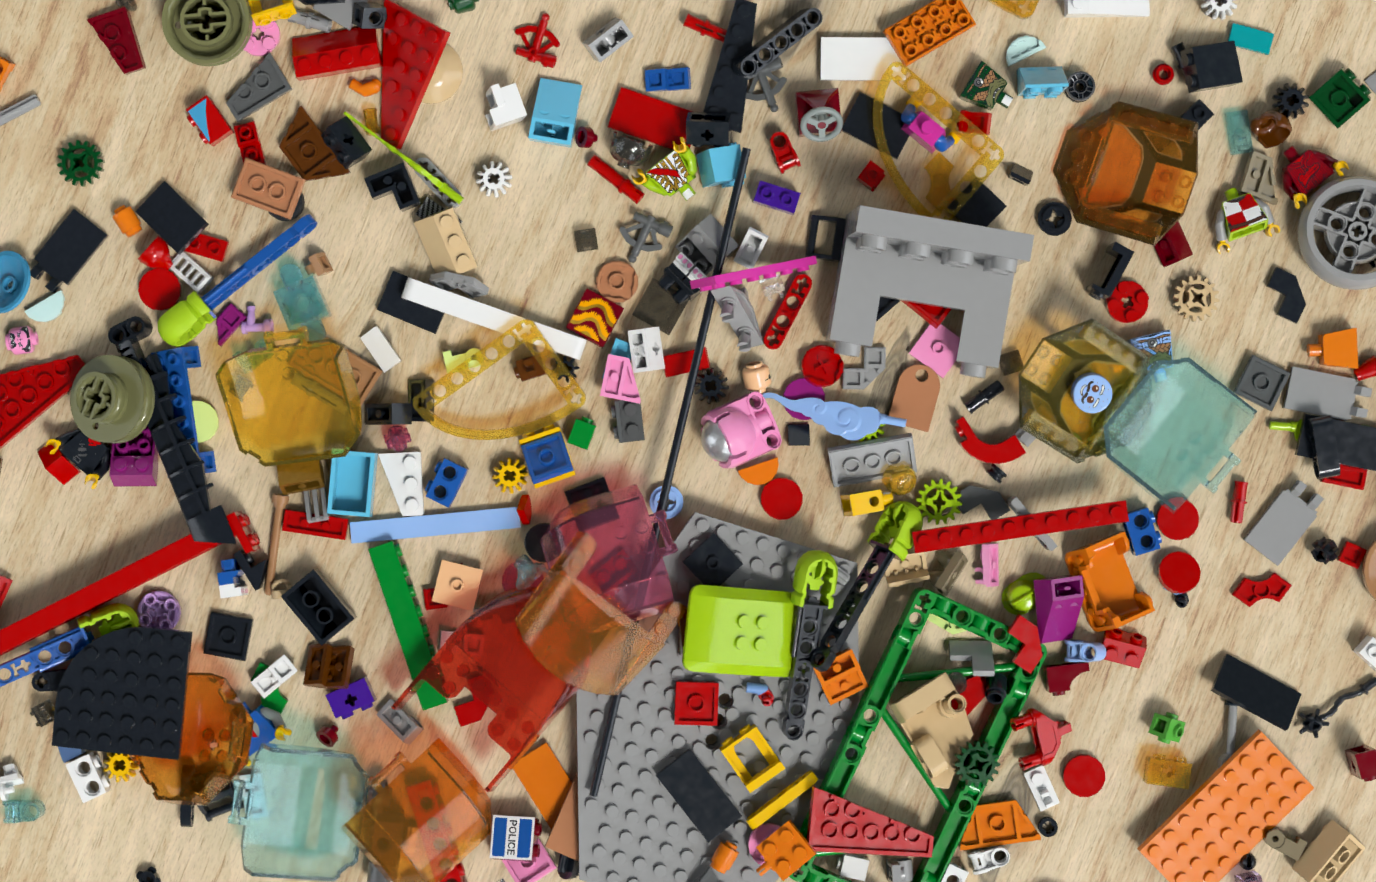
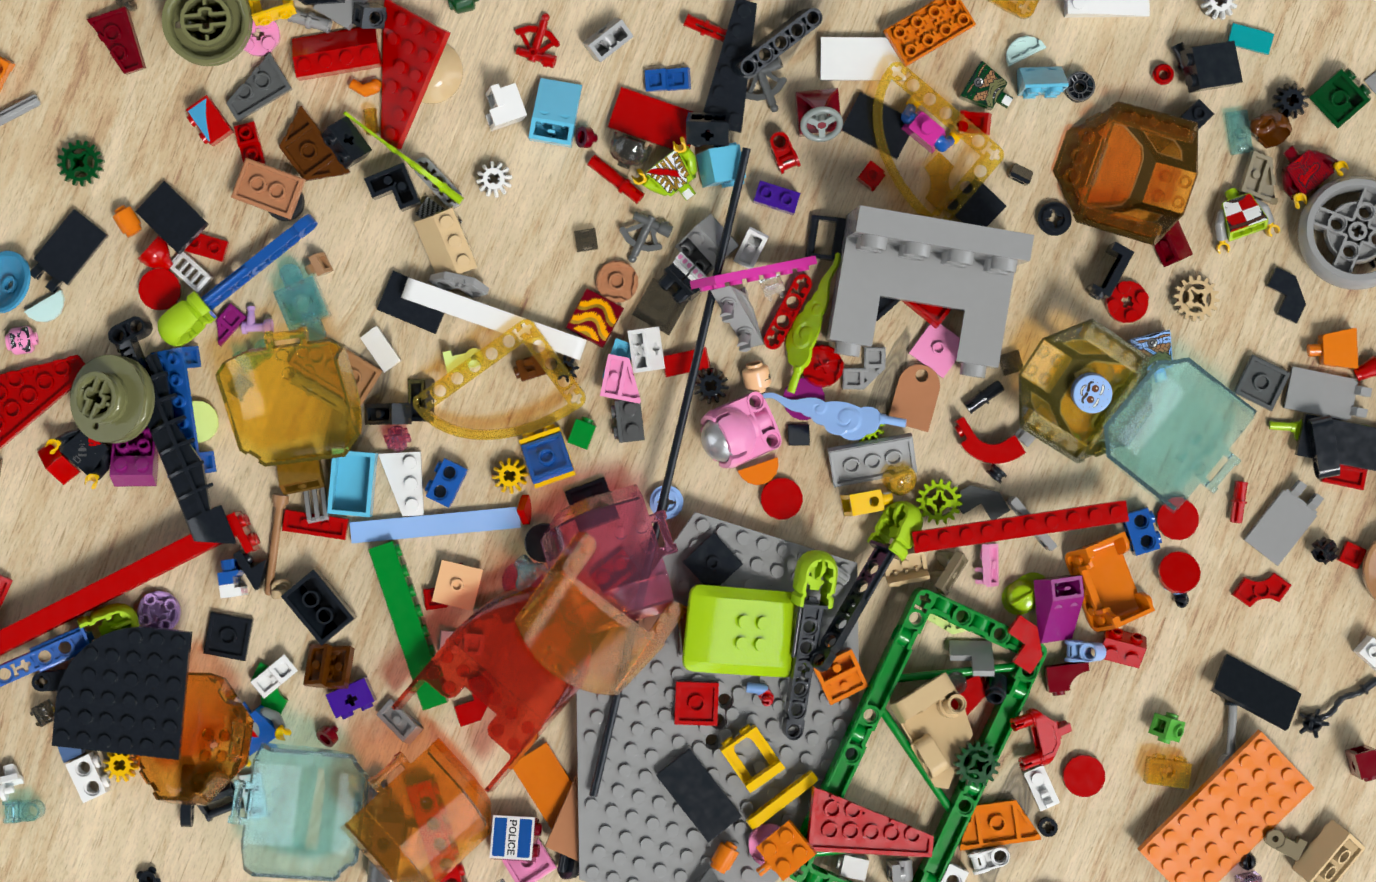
none -> lime piece [785,252,841,394]

